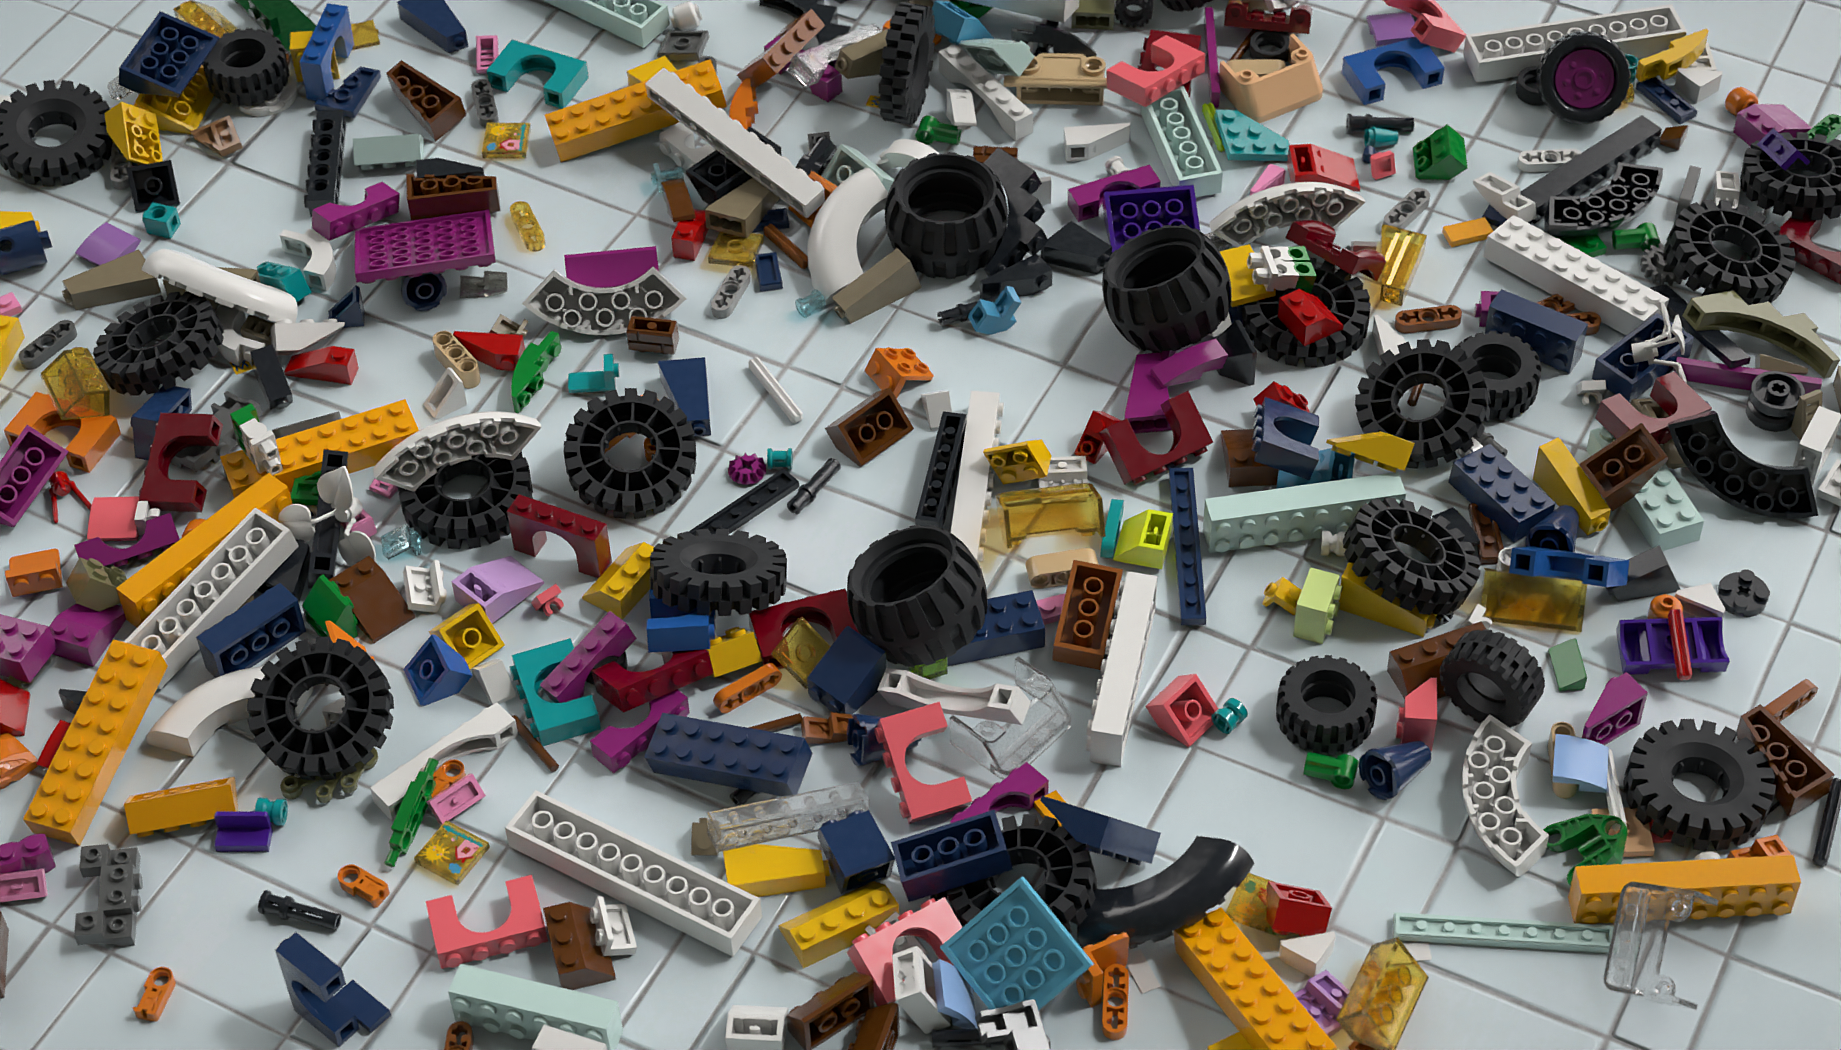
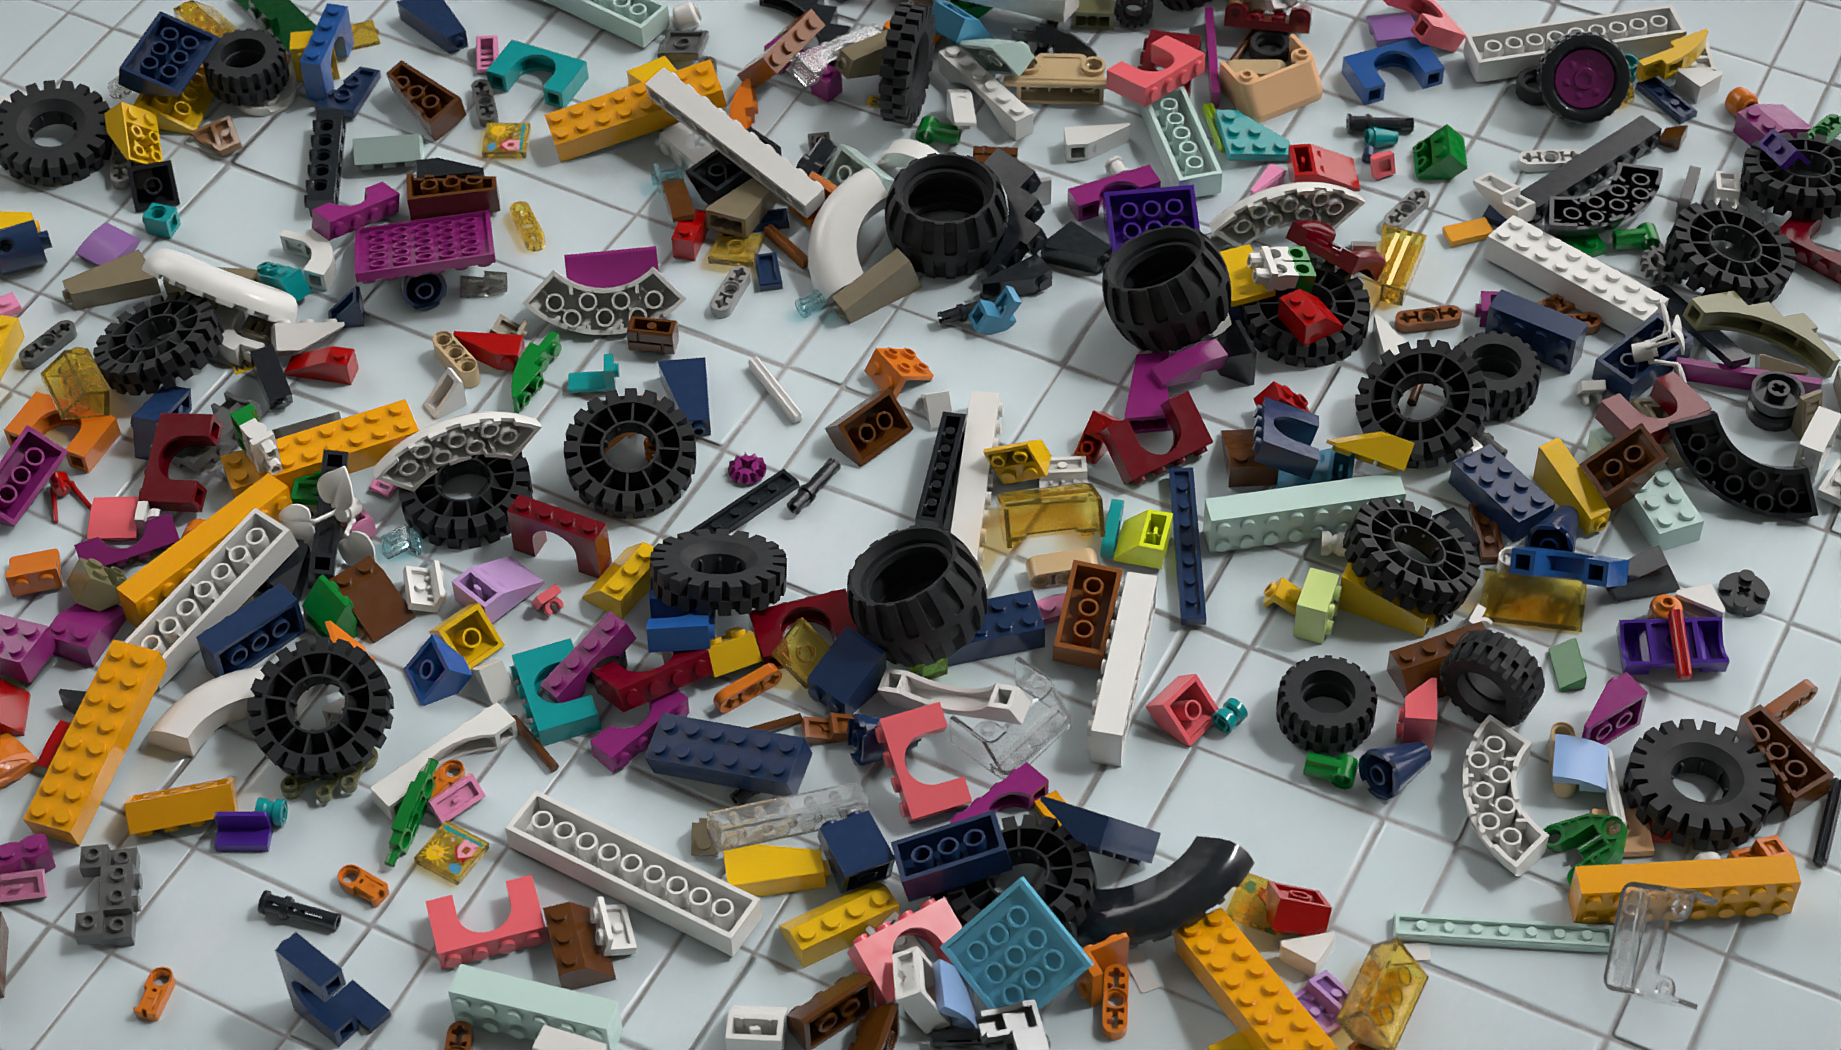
teal bush [767,448,793,470] -> none

